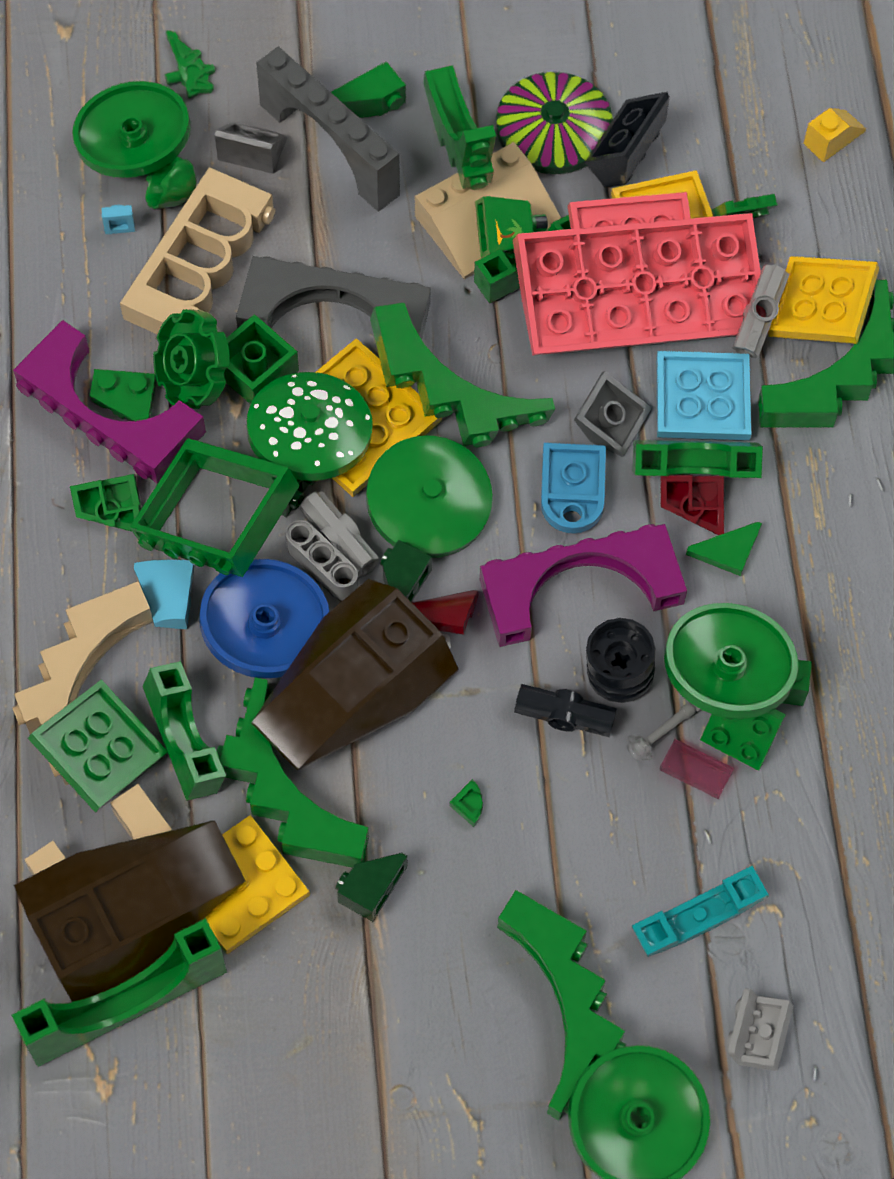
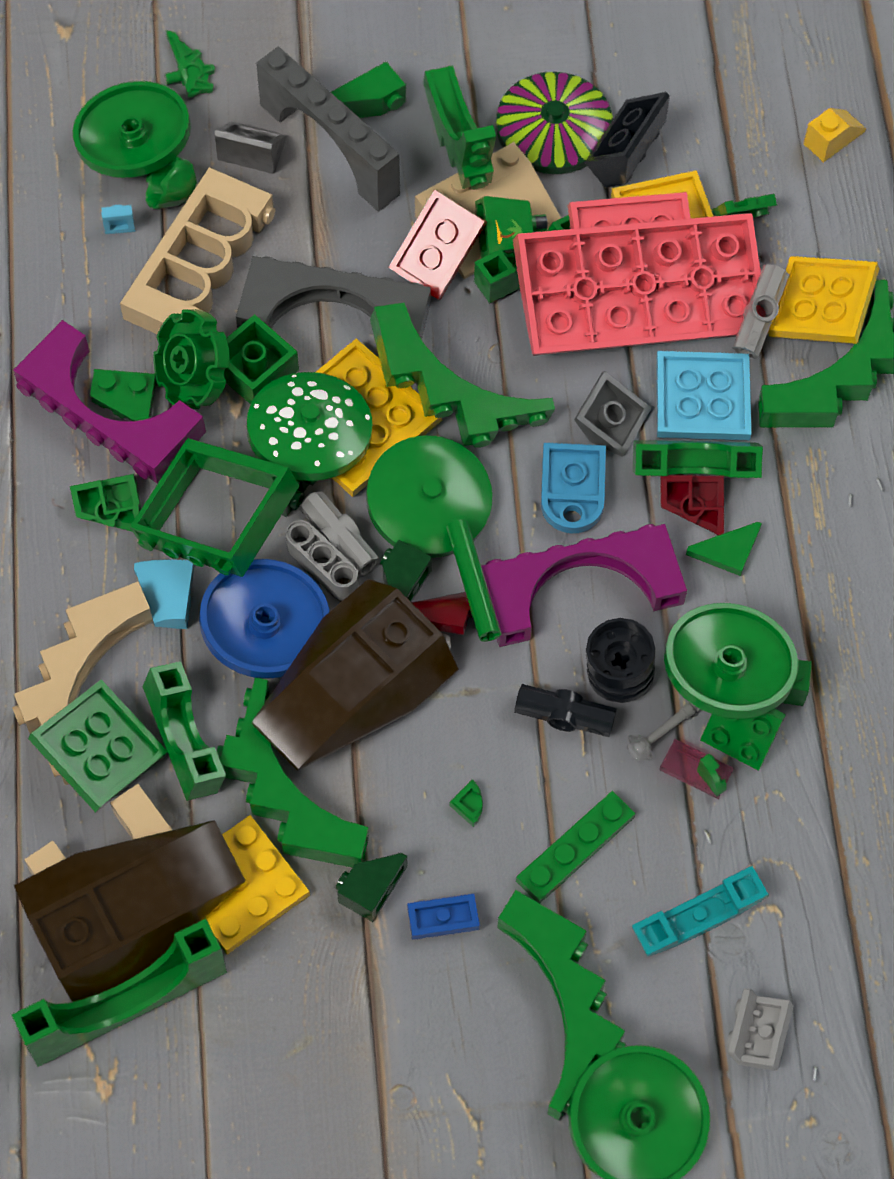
none -> plate [388,189,487,300]
none -> blue plate [407,894,480,940]
none -> green piece [446,519,501,642]
none -> green plate [516,791,636,903]
none -> green tile [697,753,726,796]

